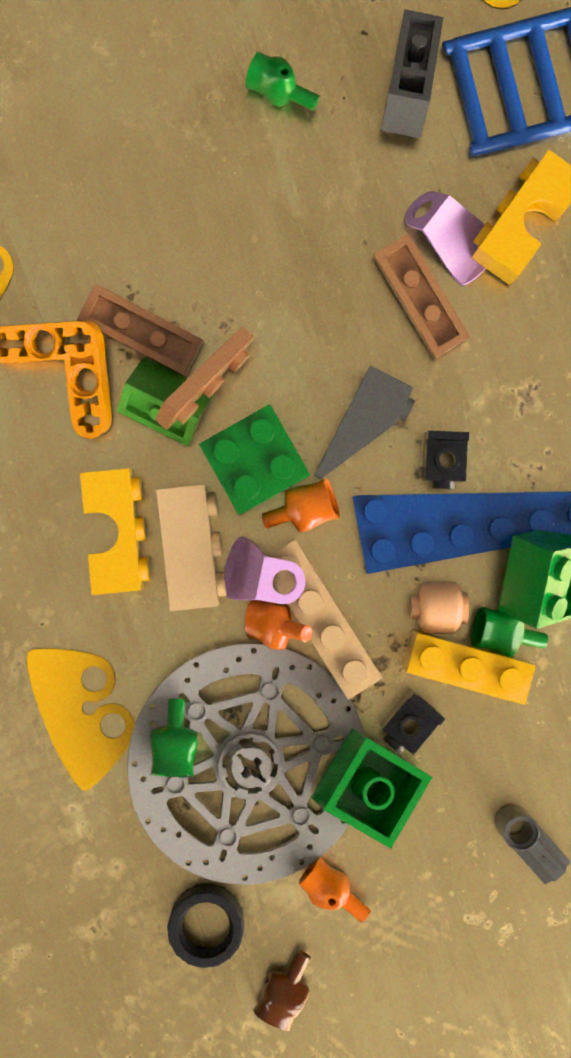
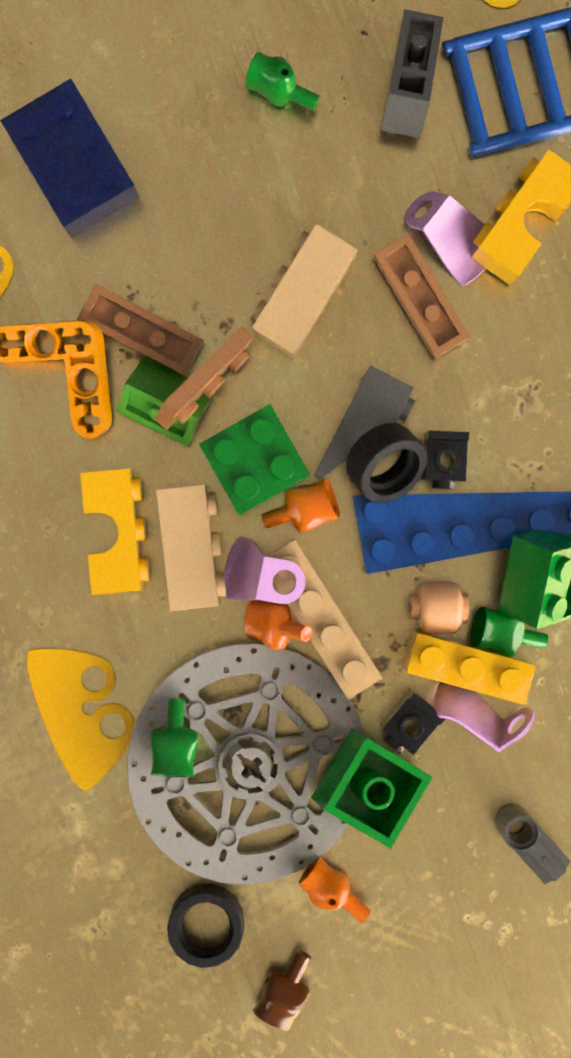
none -> clear blue brick [0,78,140,238]
none -> tan brick [249,224,358,359]
none -> black tyre [346,423,427,503]
none -> piece [434,682,535,752]

